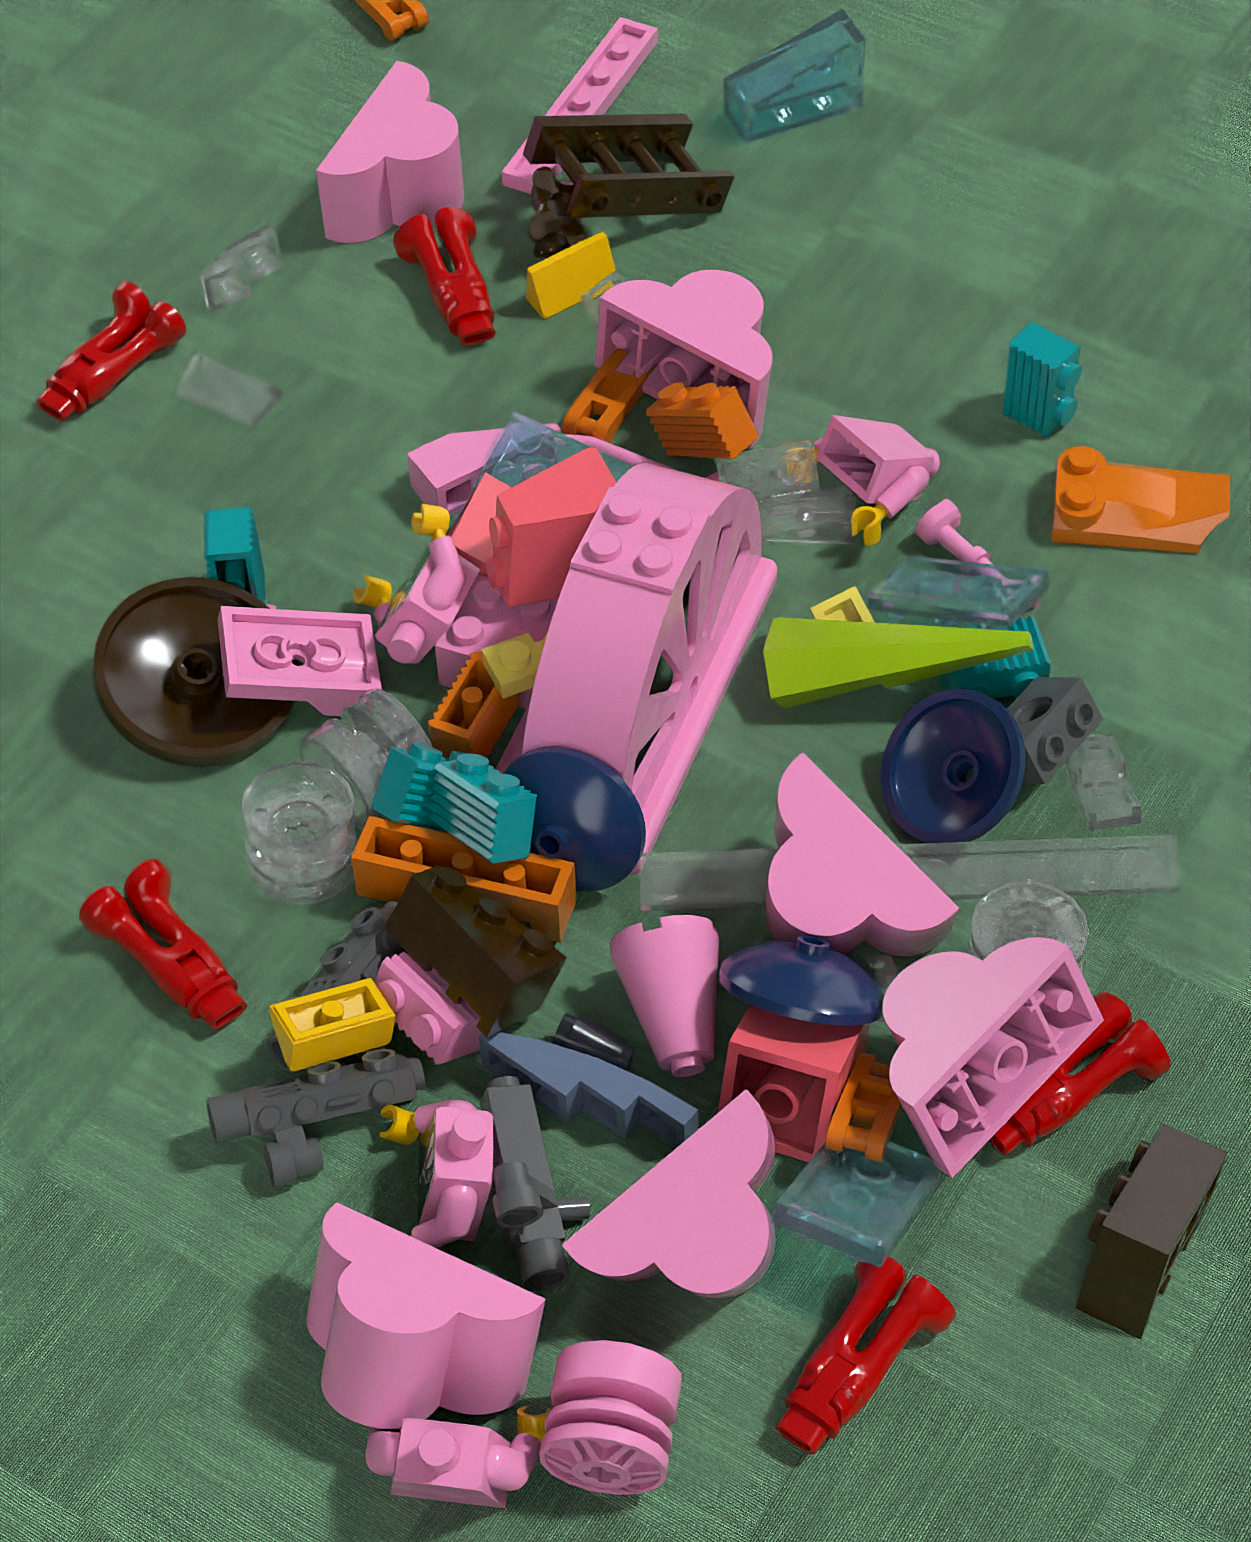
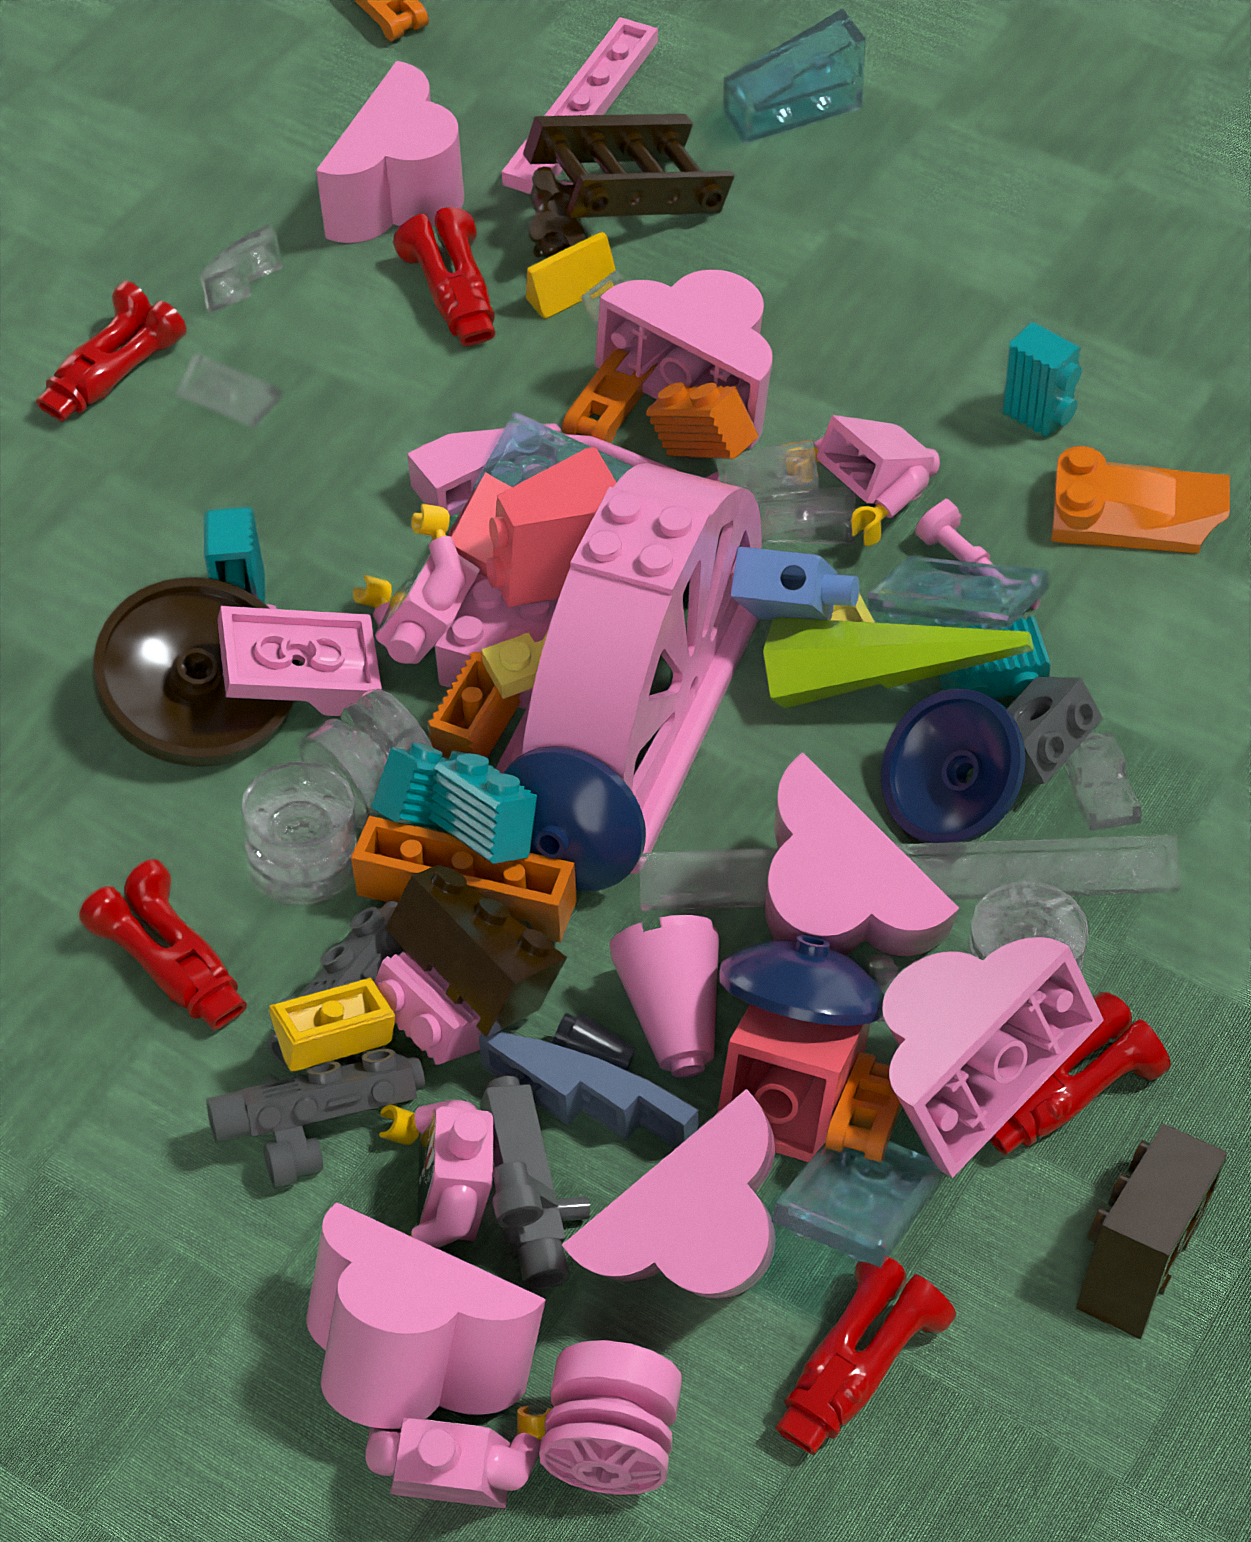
none -> medium blue torso [731,547,859,620]

